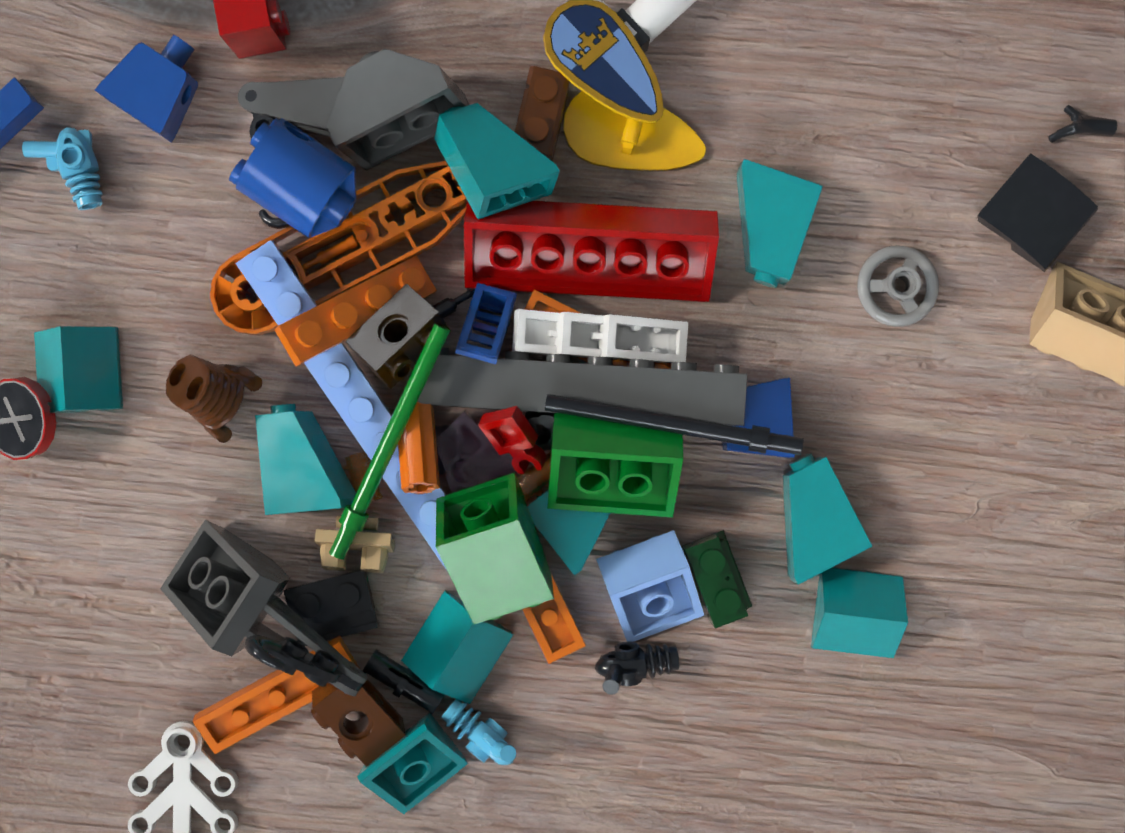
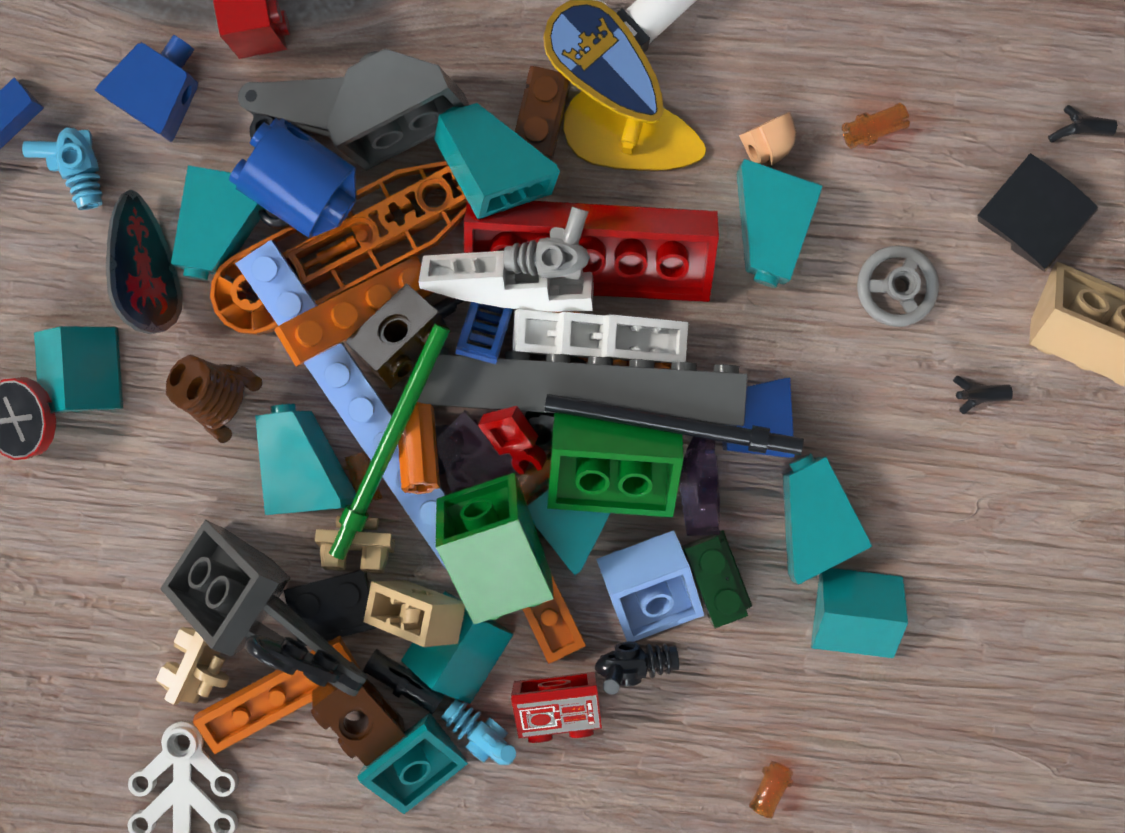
none -> shield [106,190,182,334]
none -> tan hips [156,627,229,705]
none -> teal slope [171,165,266,280]
none -> tan brick [363,580,465,647]
none -> white slope [418,251,594,312]
none -> light grey piece [503,207,590,280]
none -> red slope [511,672,602,743]
none -> clear purple slope [679,437,720,536]
none -> light nougat piece [739,112,796,167]
none -> clear orange pin [749,761,794,819]
none -> clear orange pin [842,103,910,149]
none -> black bar [953,375,1013,414]

